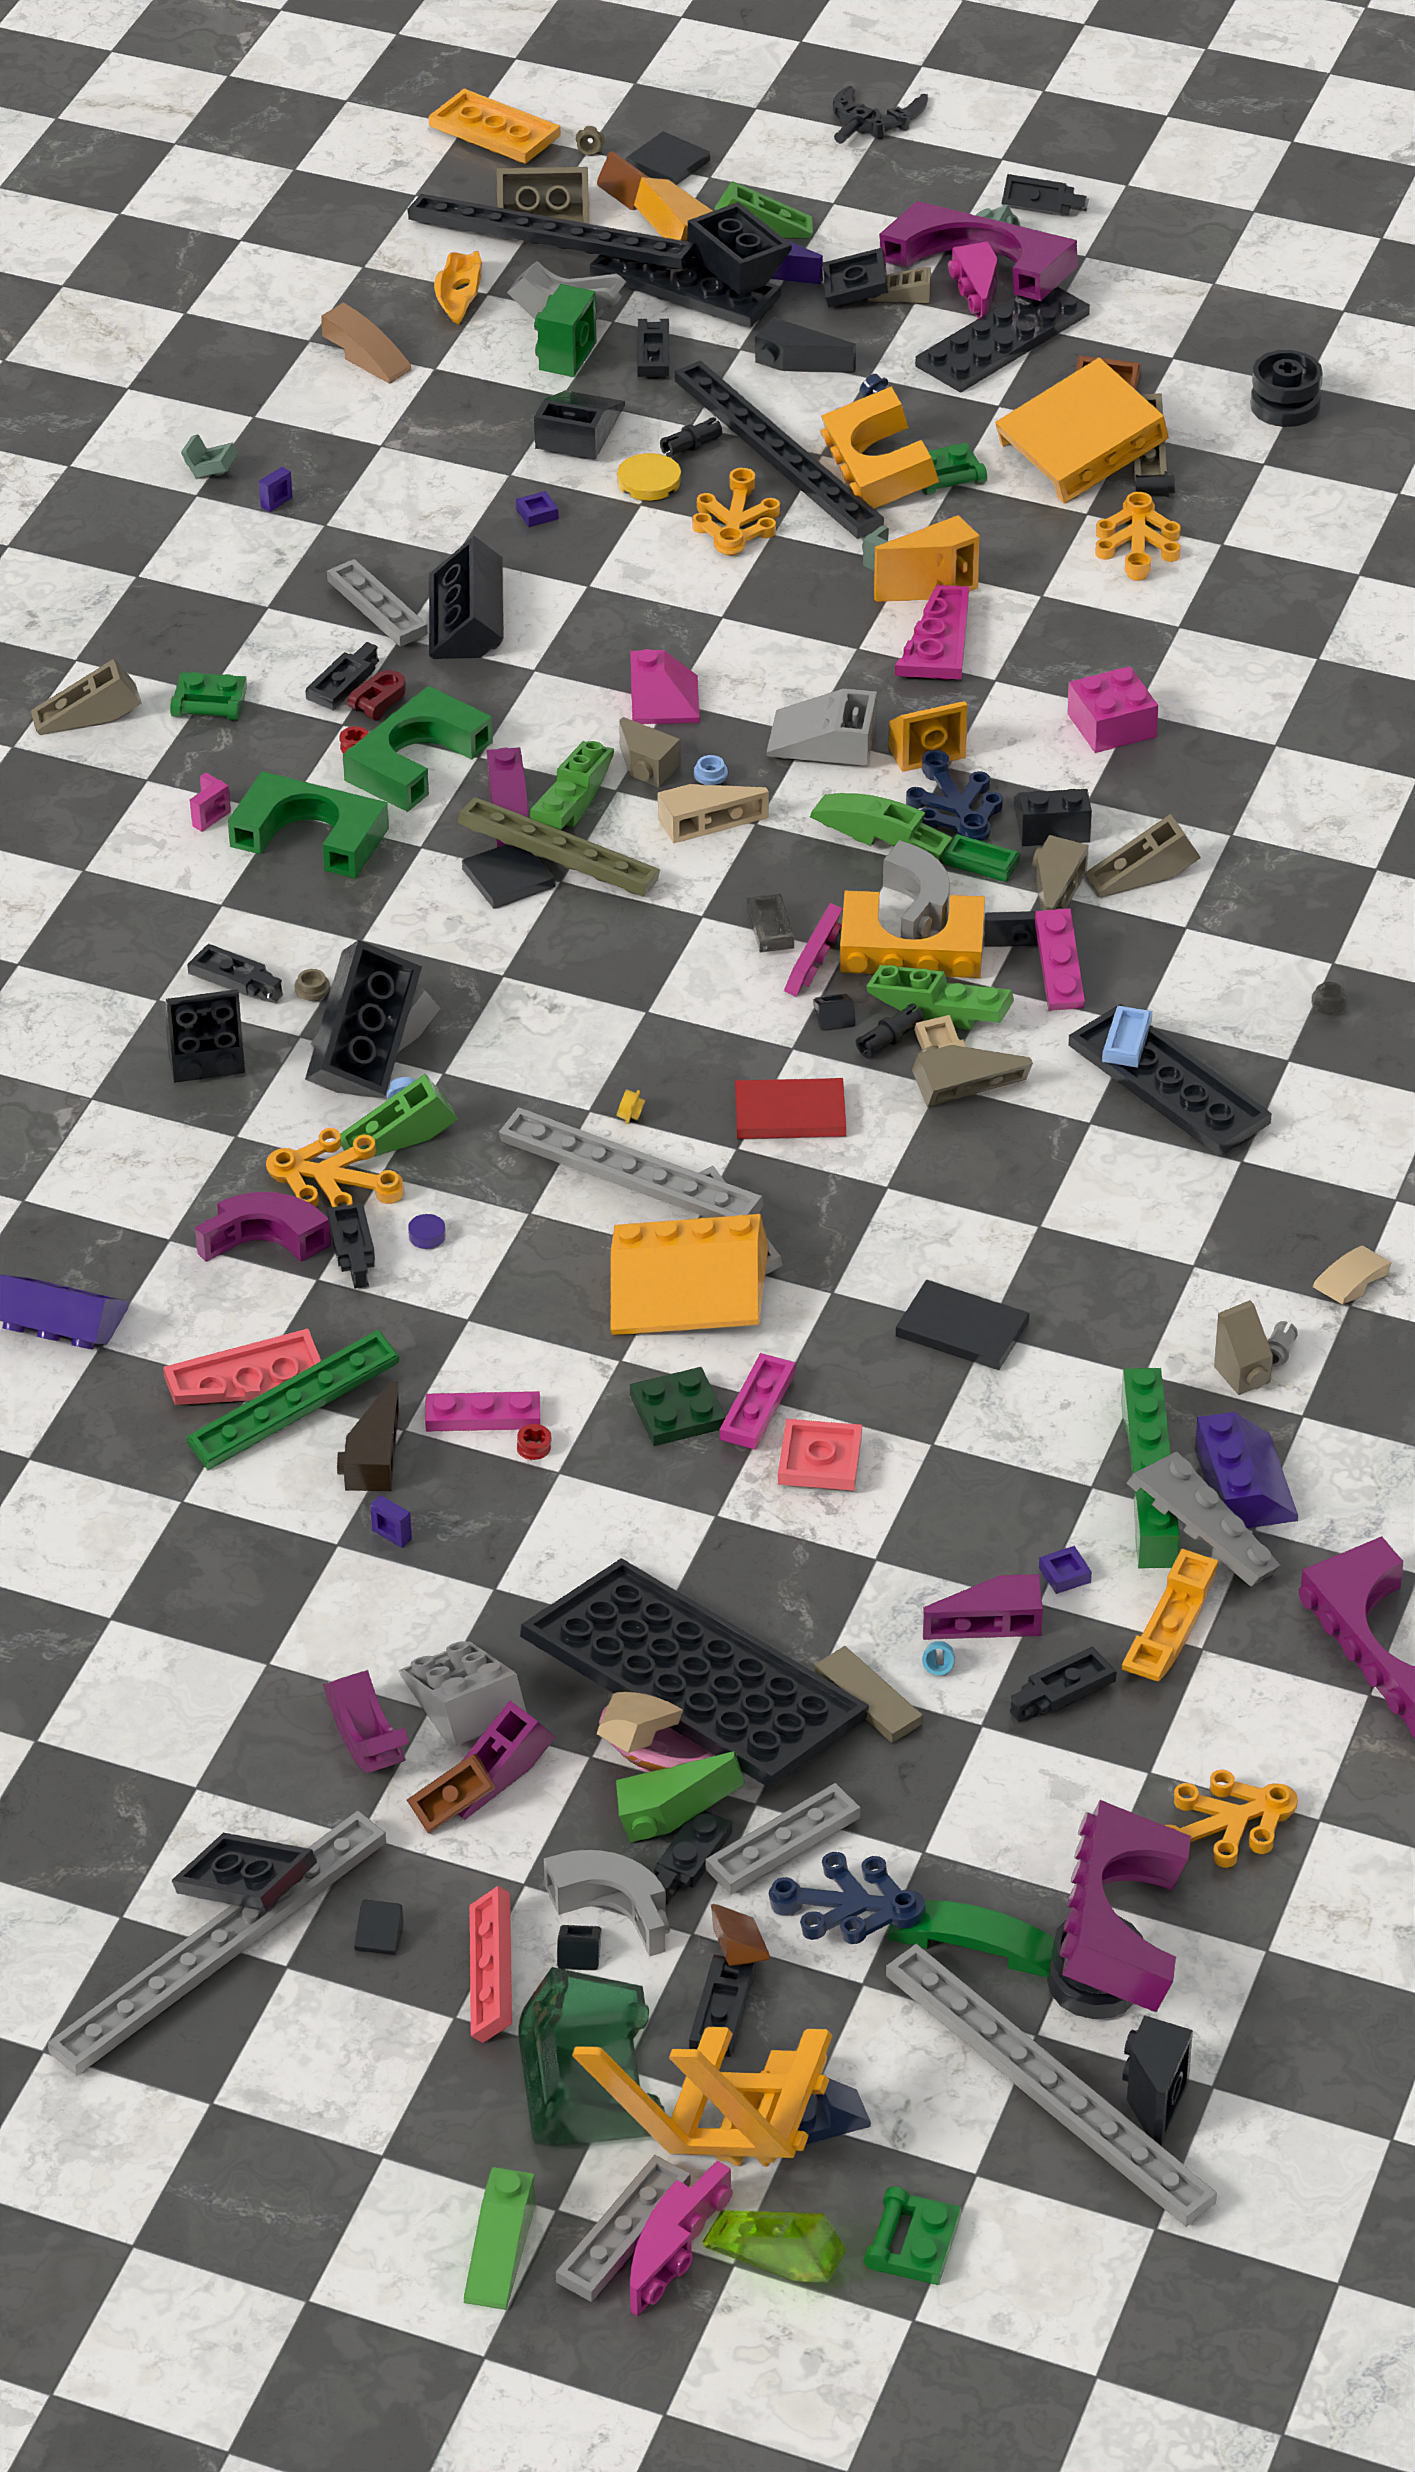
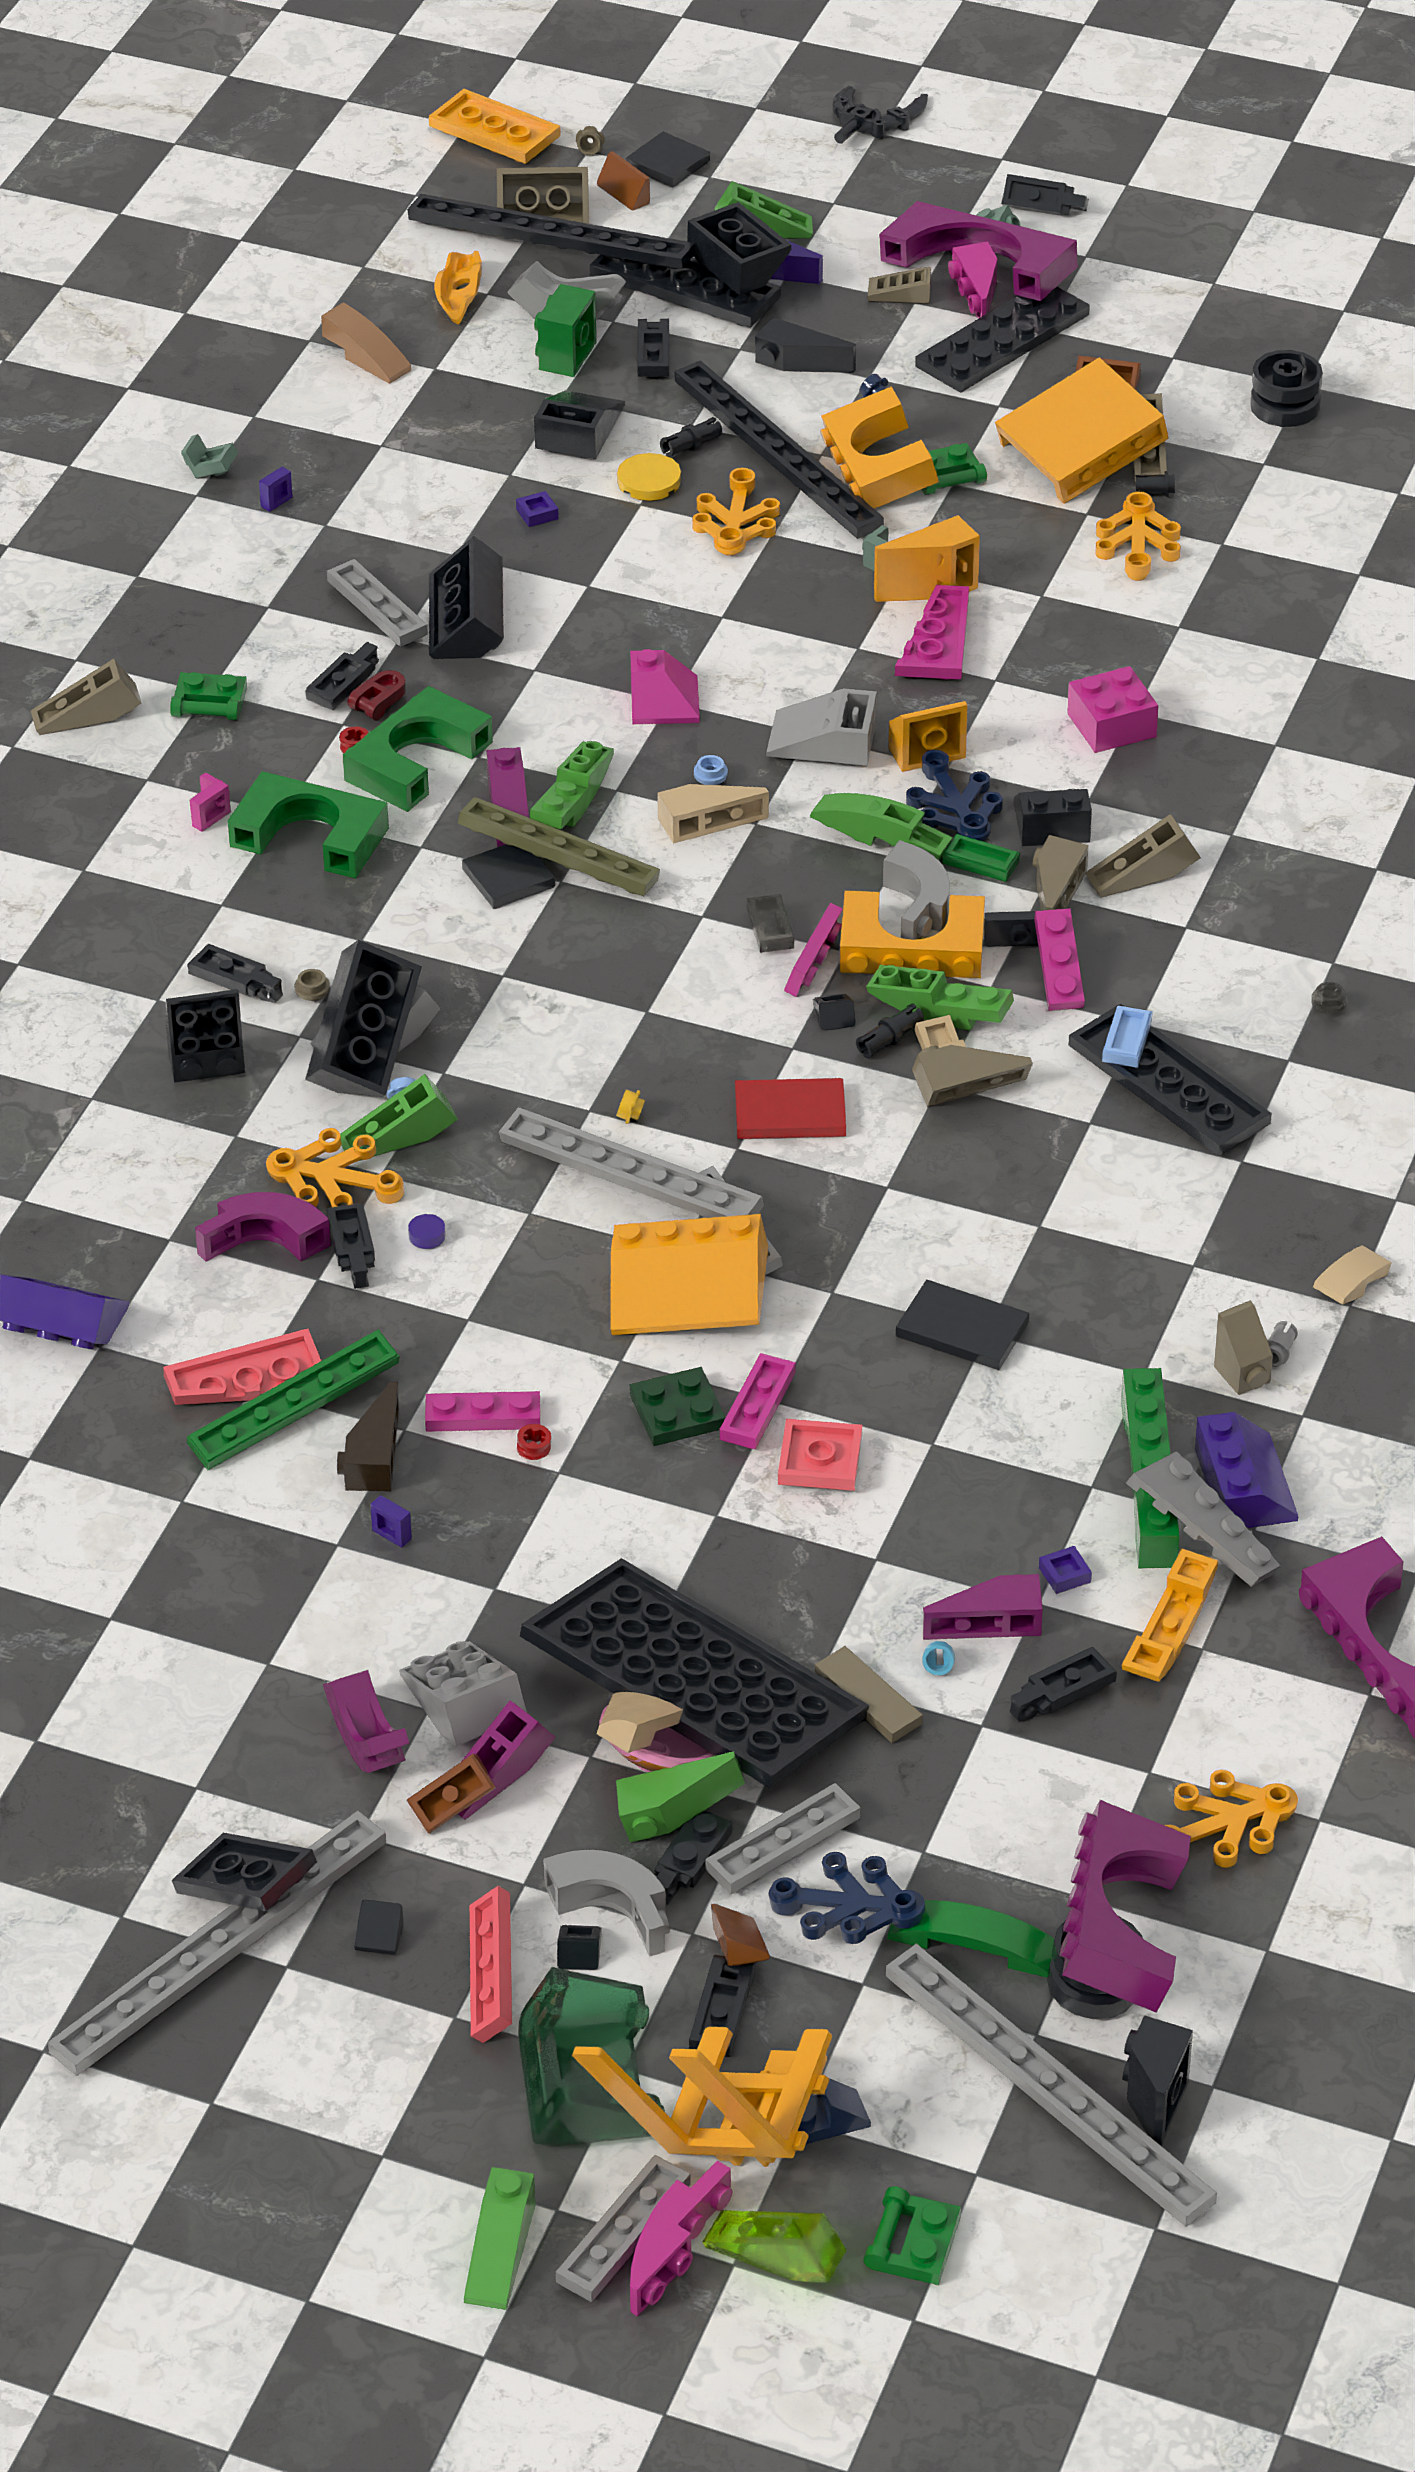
dark tan slope [619,717,681,787] -> none
light orange slope [634,177,713,241] -> none
black plate [823,248,889,308] -> none

